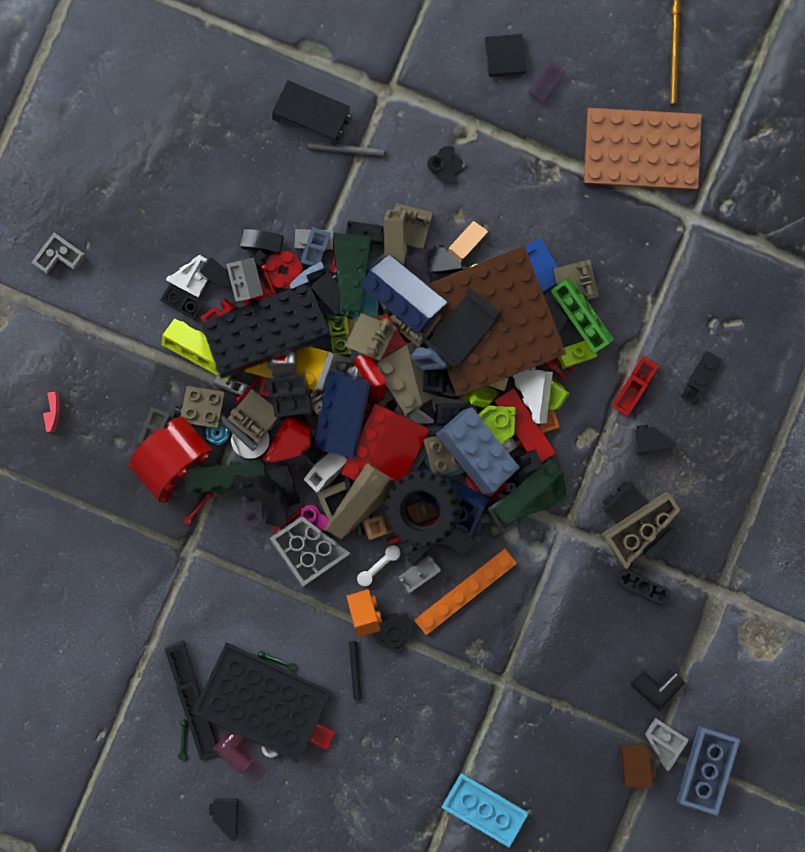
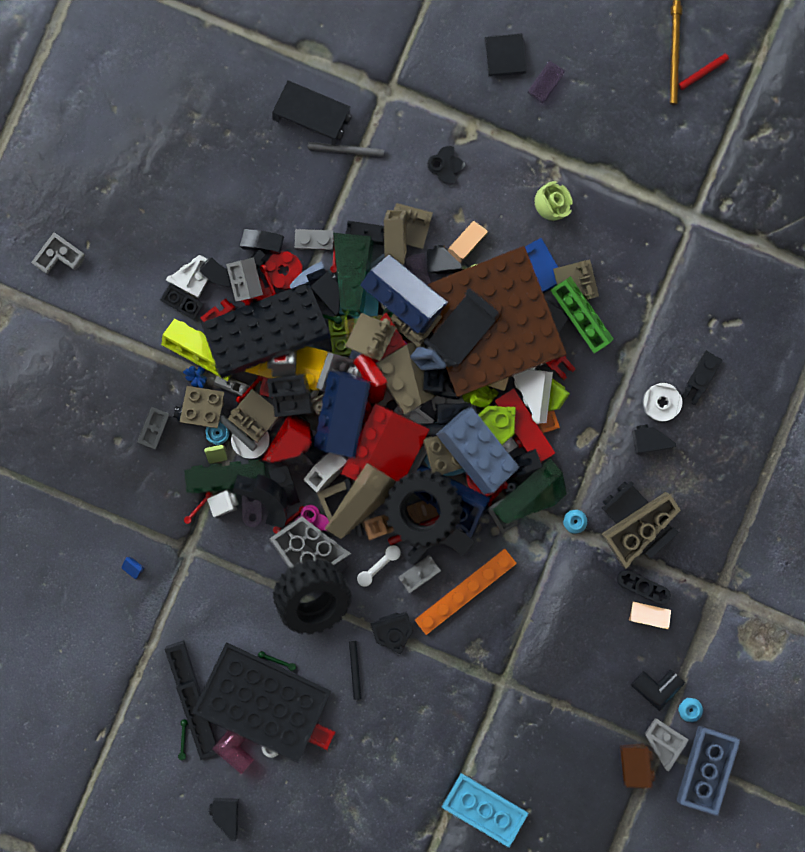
coral slope [43,392,60,433] -> none
red cylinder [128,416,213,504] -> none
sand blue slope [300,227,331,266] -> none
orange brick [347,589,382,637] -> none
lime plate [558,341,597,369] -> none
nougat plate [584,108,701,190] -> none
red slope [611,355,659,416] -> none
none -> blue slope [122,557,144,579]
none -> blue plant [183,366,207,388]
none -> yellowish green slope [204,445,227,464]
none -> white slope [207,491,239,518]
none -> black tyre [273,559,351,635]
none -> yellowish green cylinder [534,181,572,221]
none -> medium azure plate [563,510,588,534]
none -> light nougat slope [629,602,671,629]
none -> white plate [643,383,682,422]
none -> red bar [678,53,729,90]
none -> medium azure plate [678,698,703,722]

